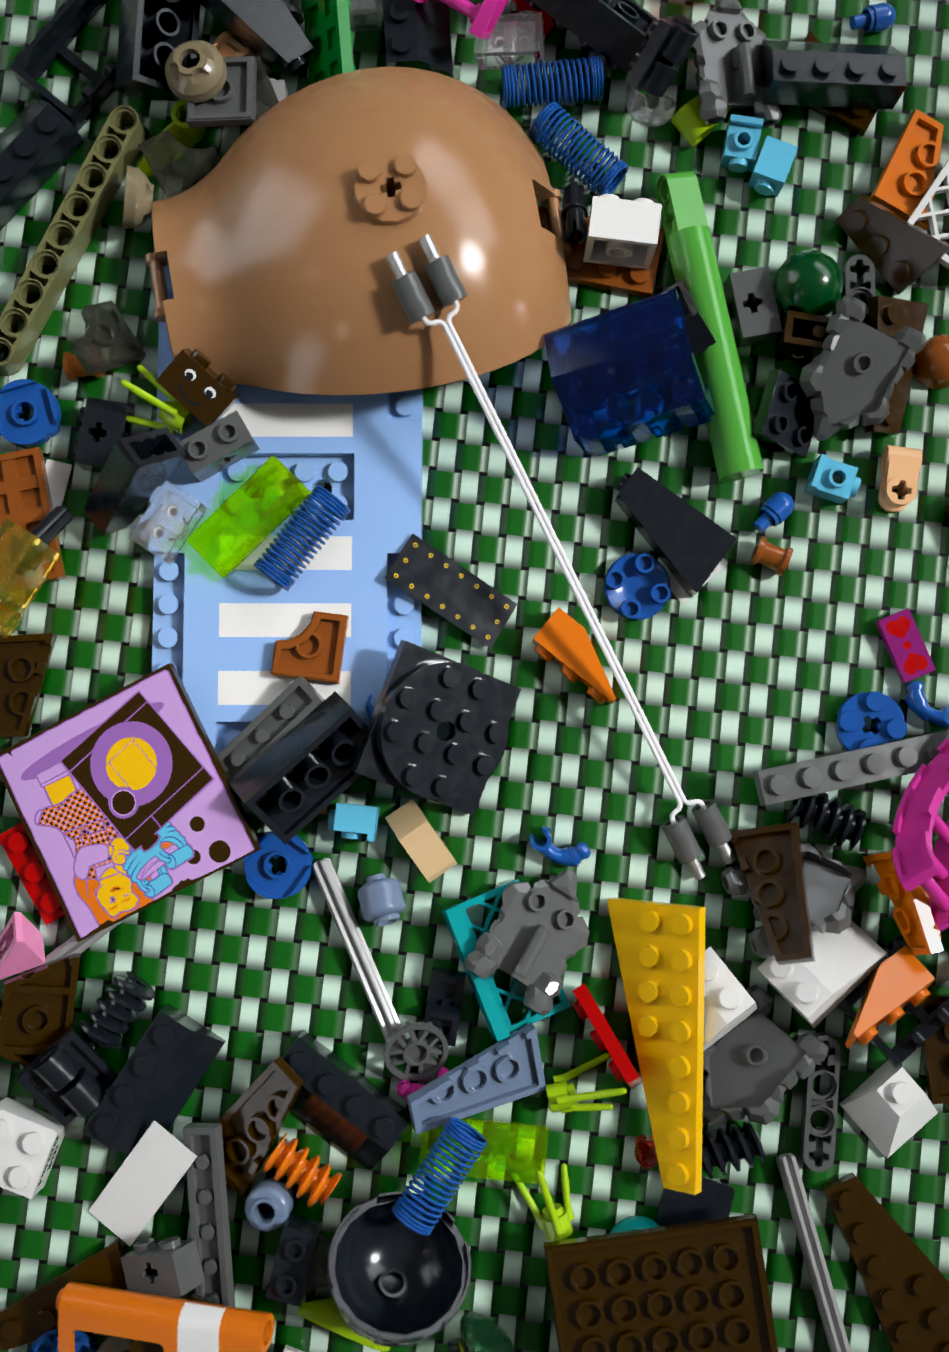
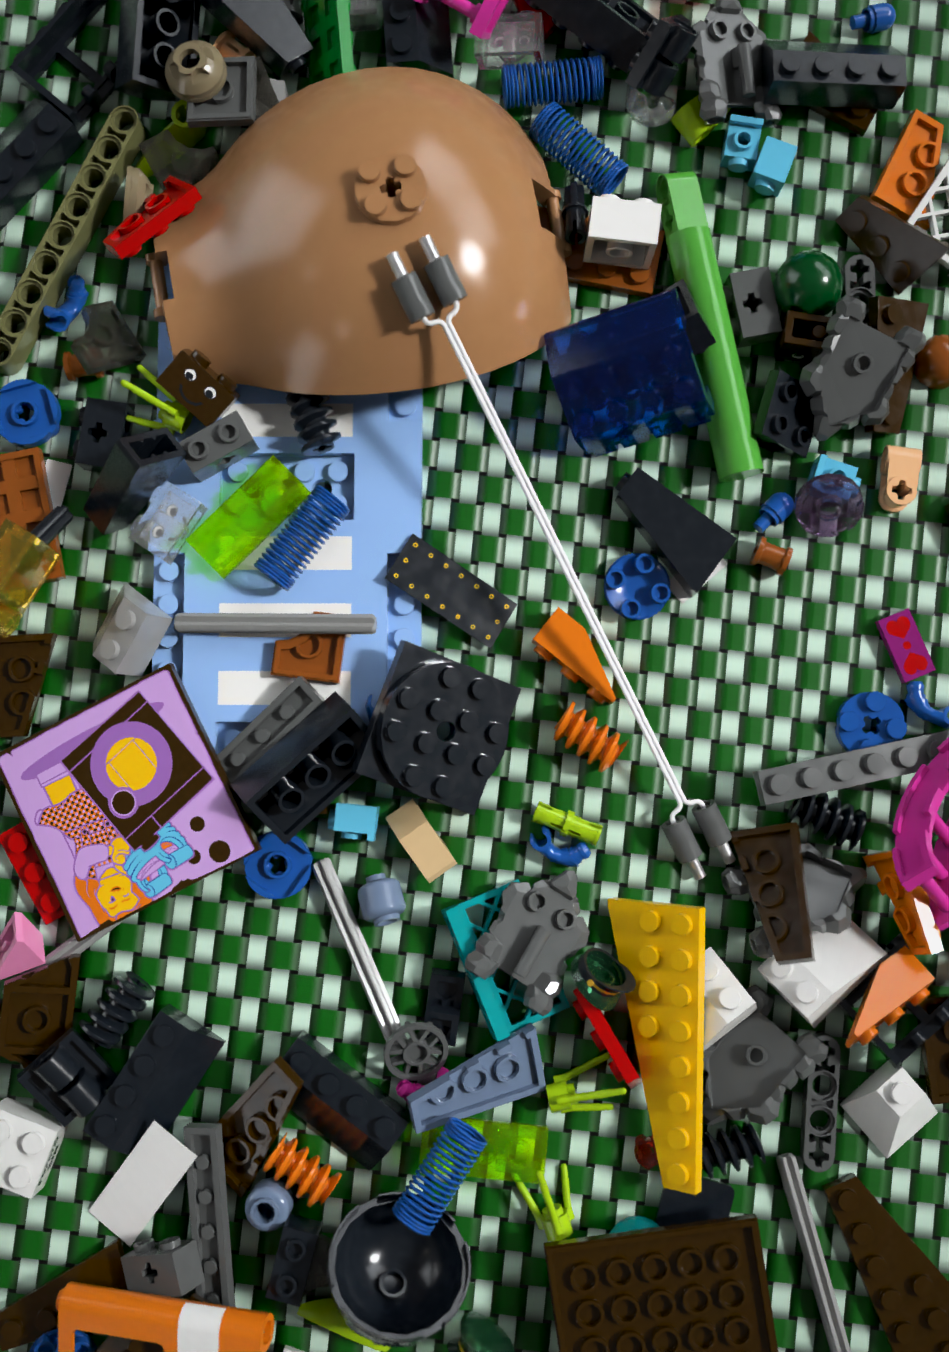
none -> blue piece [43,275,89,332]
none -> light grey slope [92,584,173,677]
none -> red wing [103,175,202,260]
none -> light grey axle [174,613,377,634]
none -> black piece [285,392,341,456]
none -> lime pin [532,801,603,846]
none -> orange piece [553,701,629,773]
none -> clear green piece [571,948,636,1011]
none -> clear purple tile [794,473,864,537]

